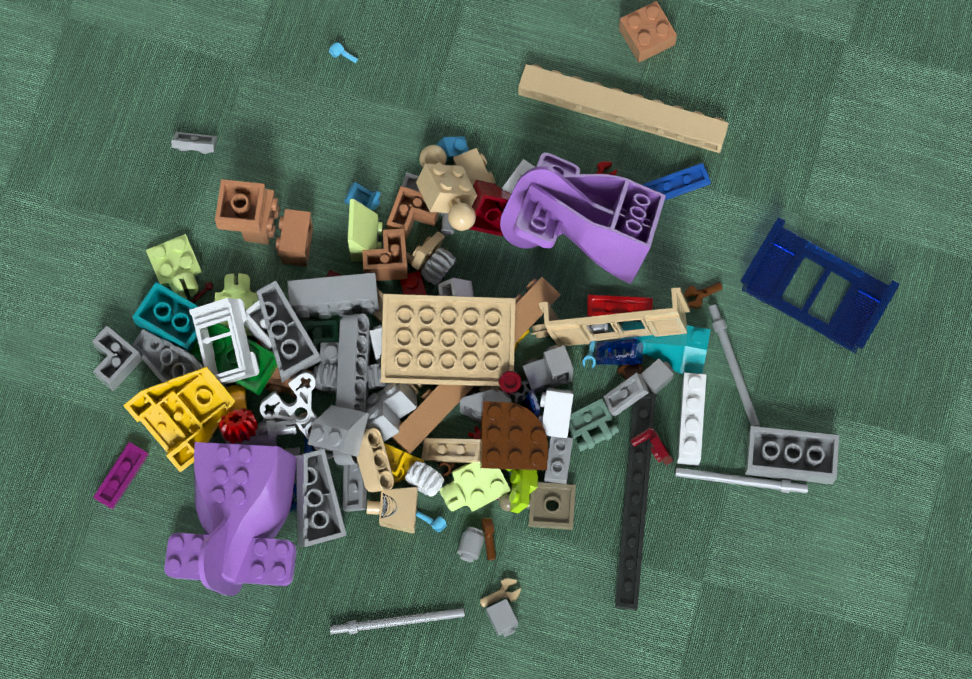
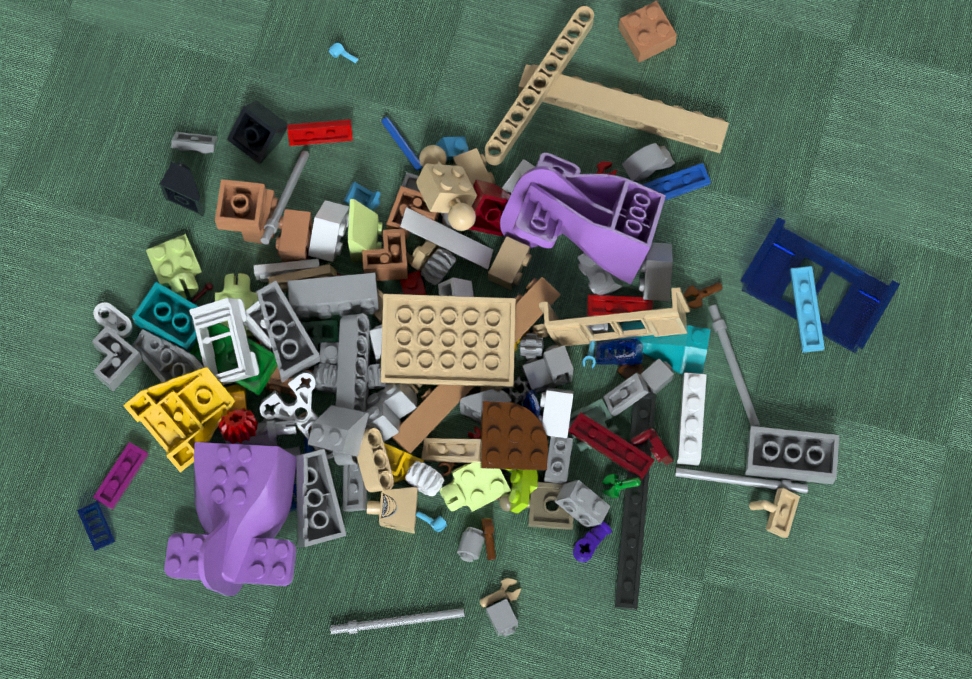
dark red tile [498,371,521,393] -> none
none -> clear blue slope [77,501,115,551]
none -> white plate [93,303,133,339]
none -> black slope [160,162,205,216]
none -> black slope [227,100,289,164]
none -> white plate [254,259,320,282]
none -> light grey bar [261,151,309,244]
none -> tan plate [268,264,337,292]
none -> red plate [287,119,353,146]
none -> white brick [308,200,350,262]
none -> blue bar [381,117,423,171]
none -> white sticker [400,207,493,269]
none -> tan beam [485,6,594,165]
none -> tan brick [488,236,532,290]
none -> light grey gear [520,333,543,360]
none -> light grey brick [554,480,610,528]
none -> dark red plate [568,412,655,480]
none -> dark purple connector [573,522,612,563]
none -> light grey brick [578,253,623,296]
none -> green bar [602,474,641,498]
none -> light grey brick [622,143,675,181]
none -> light grey brick [639,243,673,301]
none -> tan plate [749,488,800,538]
none -> medium azure tile [790,266,824,353]

